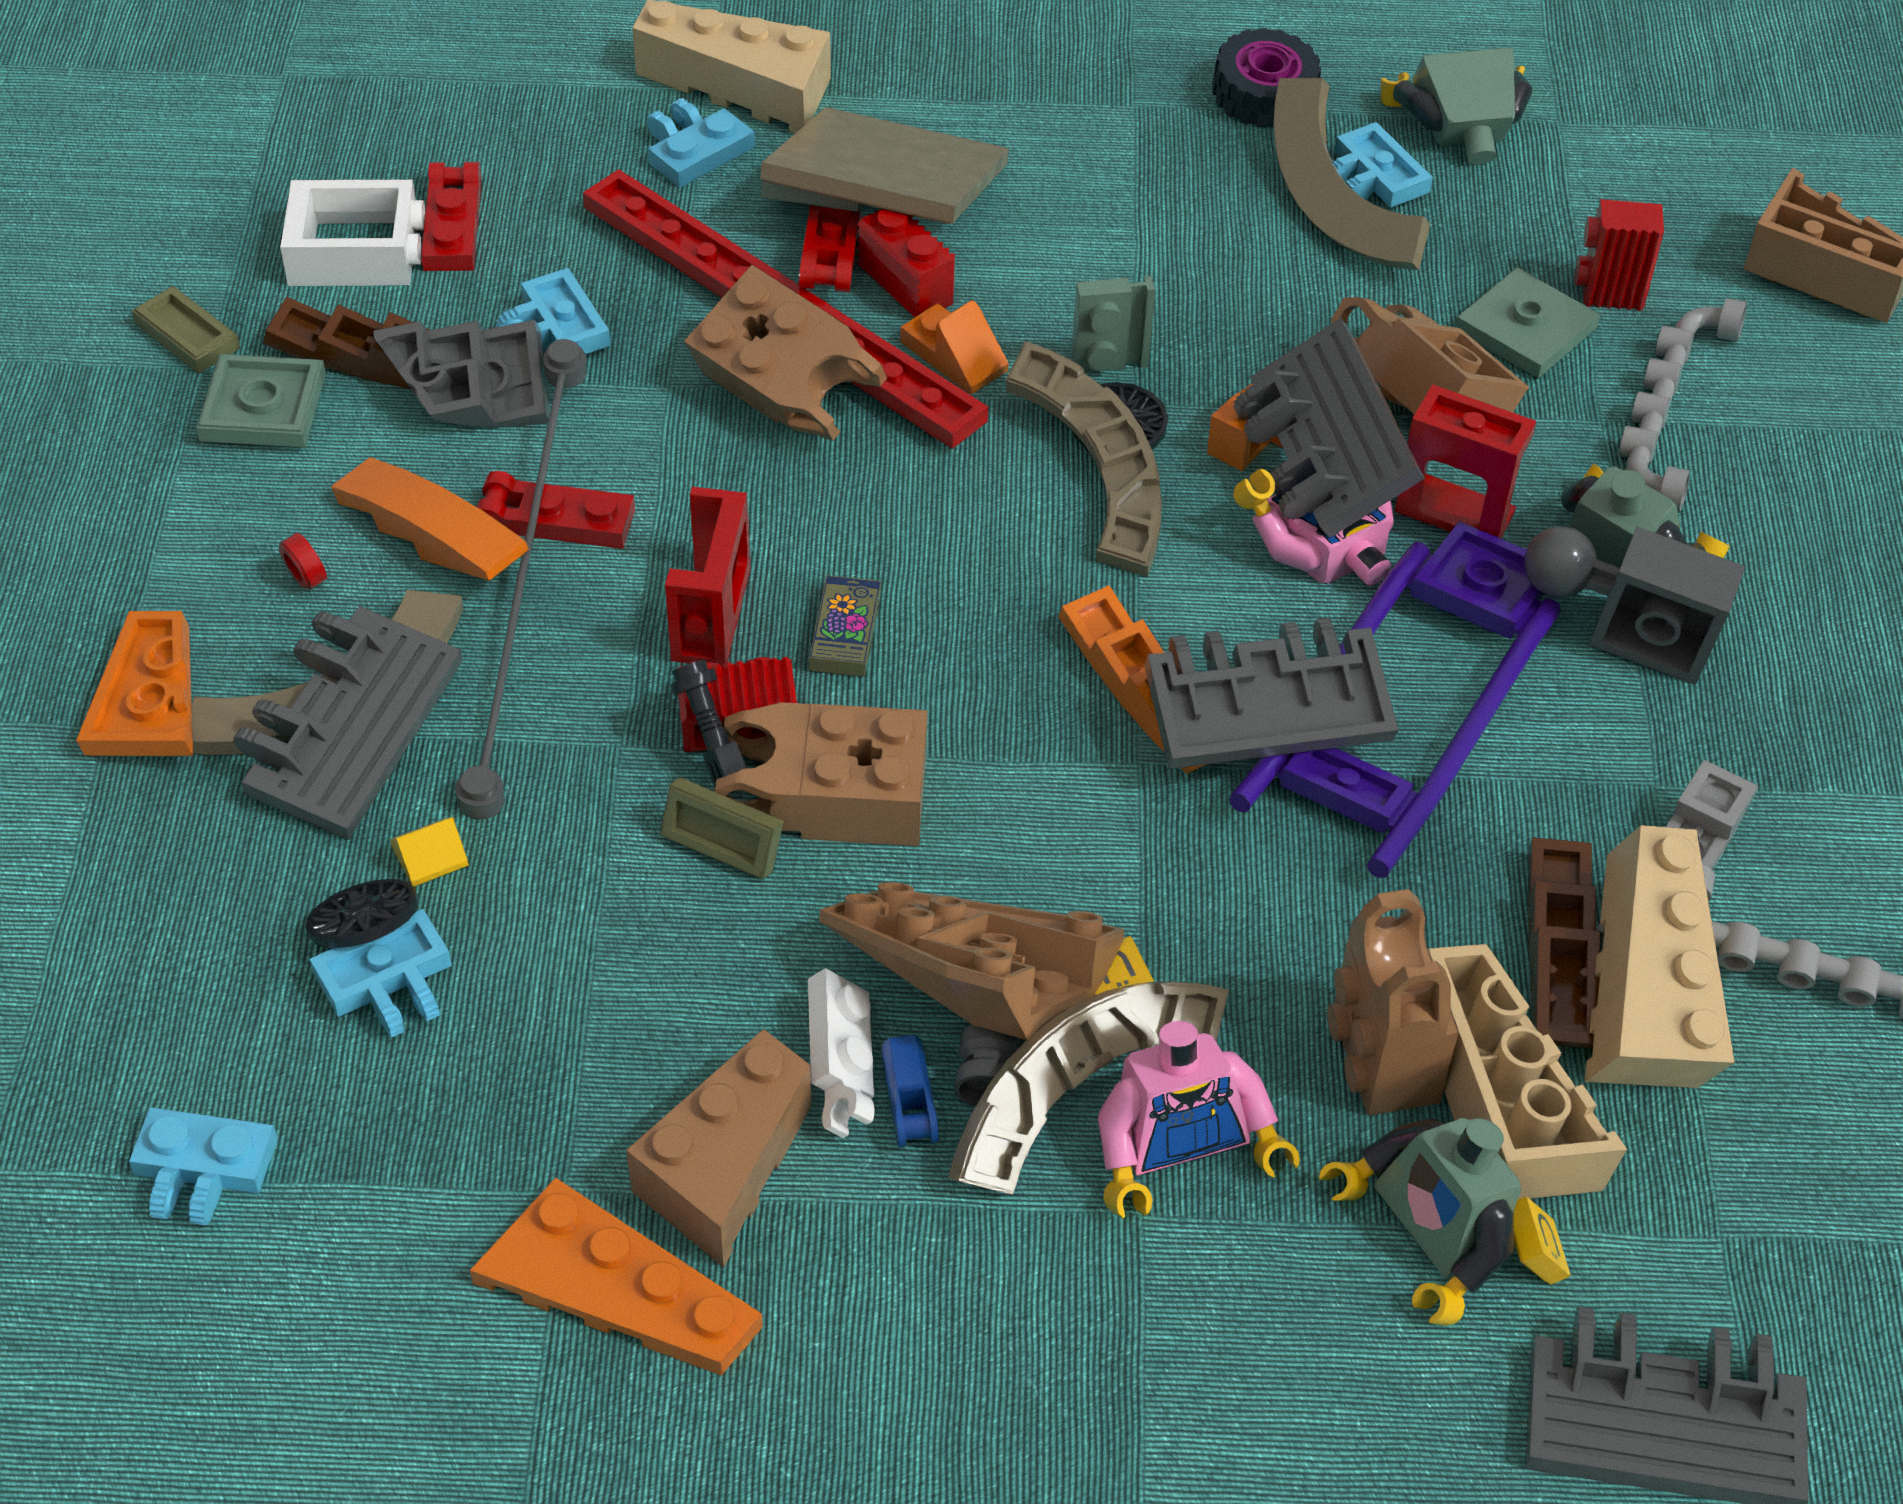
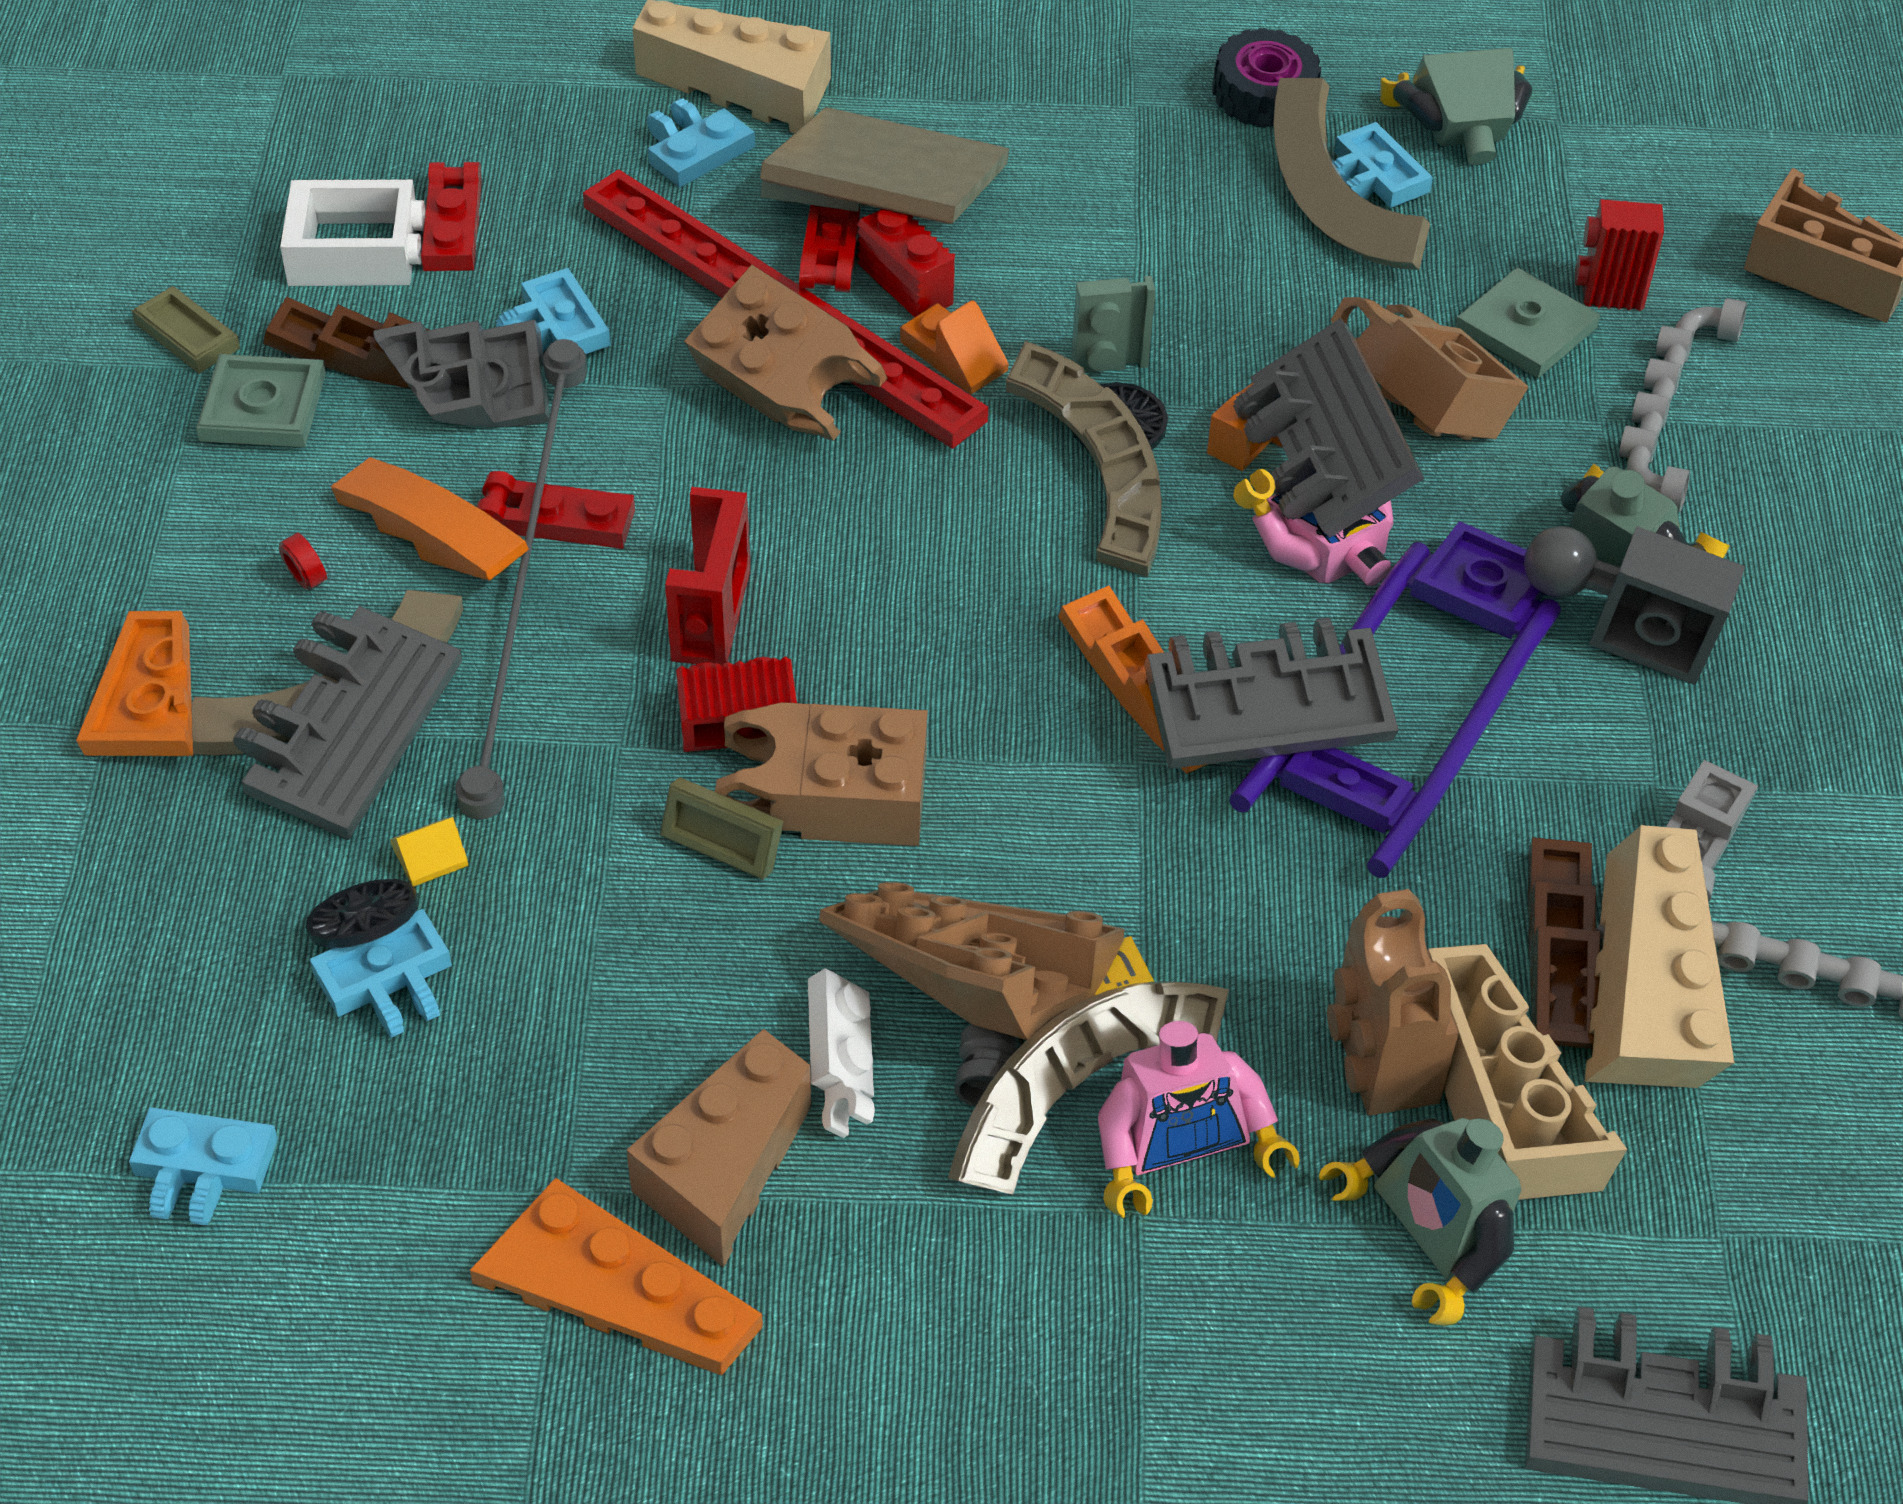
black hinge [670,659,746,787] -> none
tile [809,575,881,677] -> none
blue bar [881,1035,939,1148] -> none
red window [1395,384,1536,539] -> none
yellow tile [1513,1196,1571,1285] -> none

